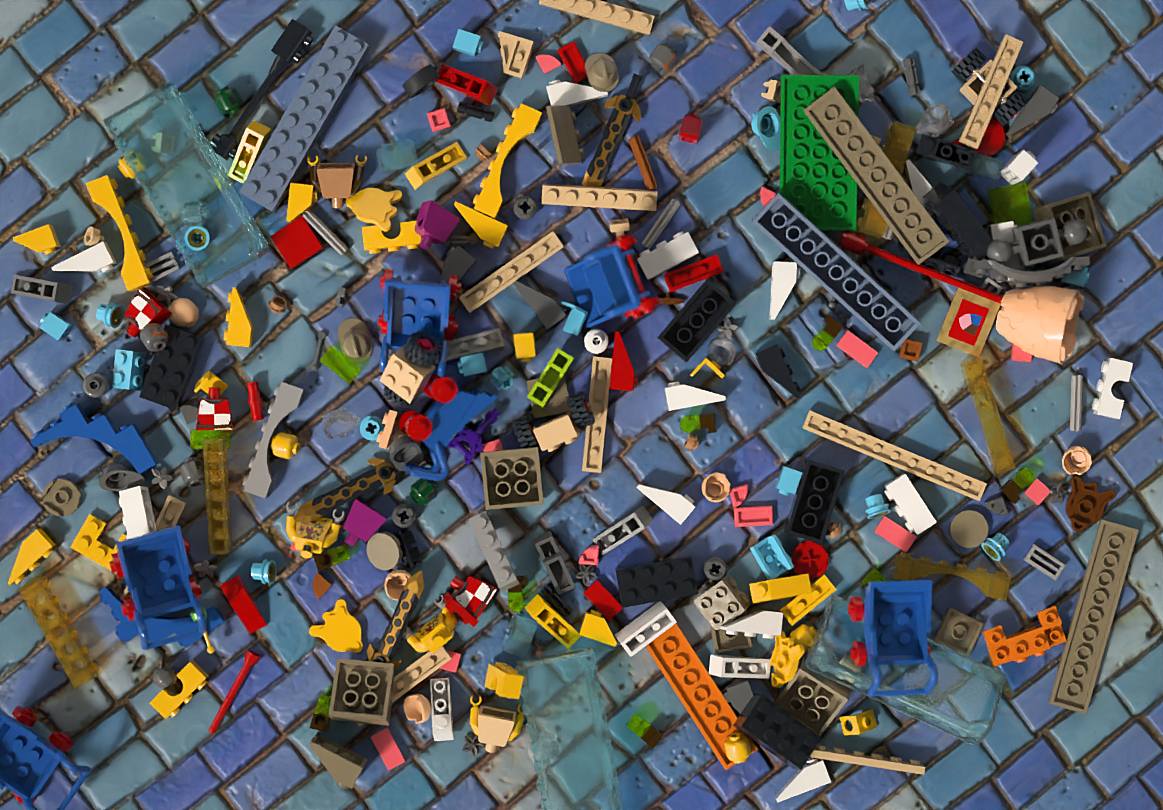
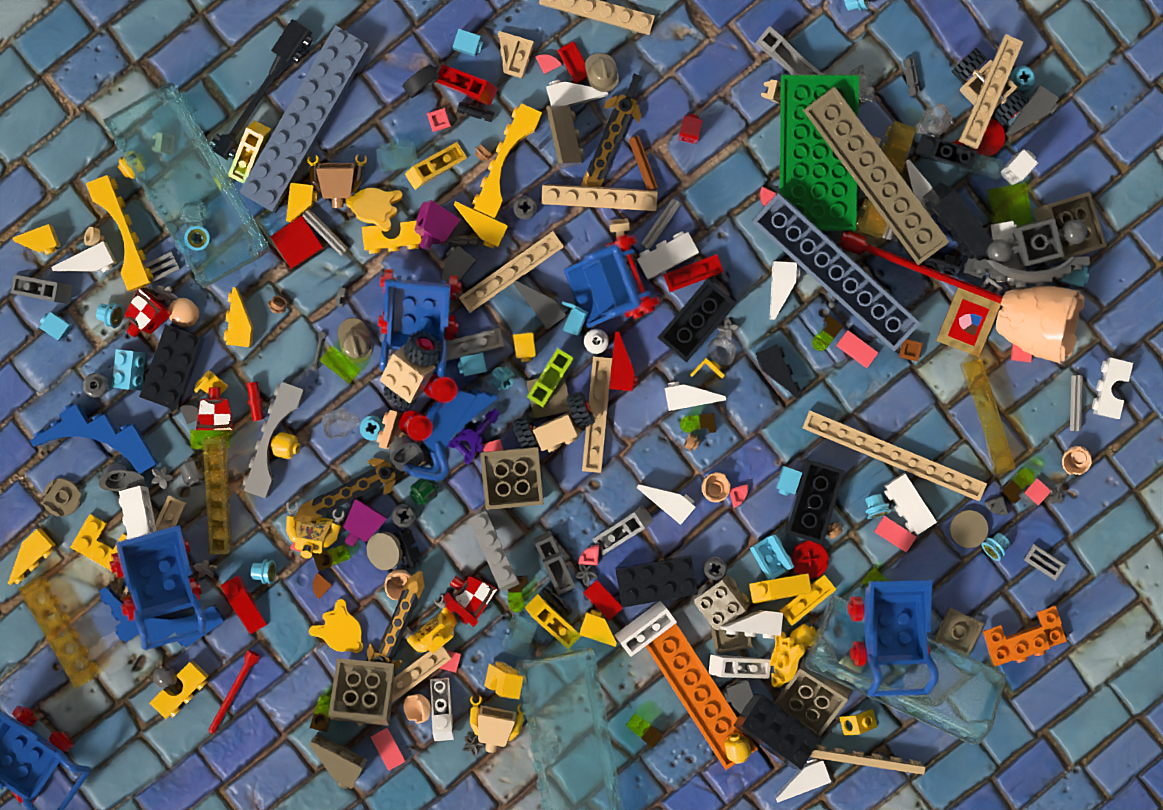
dark grey head [140,323,169,352] -> none
hinge [190,608,215,654] -> none
dark green head [214,86,243,115] -> none
dark grey head [649,42,678,72] -> none
reddish brown helmet [658,294,685,305] -> none
coral tile [734,506,773,527] -> none
medium azure piece [751,106,780,151] -> none
clear yellow arch [891,552,1011,601] -> none
dark tan plate [1048,519,1139,714] -> none
reddish brown tile [1065,475,1116,532] -> none

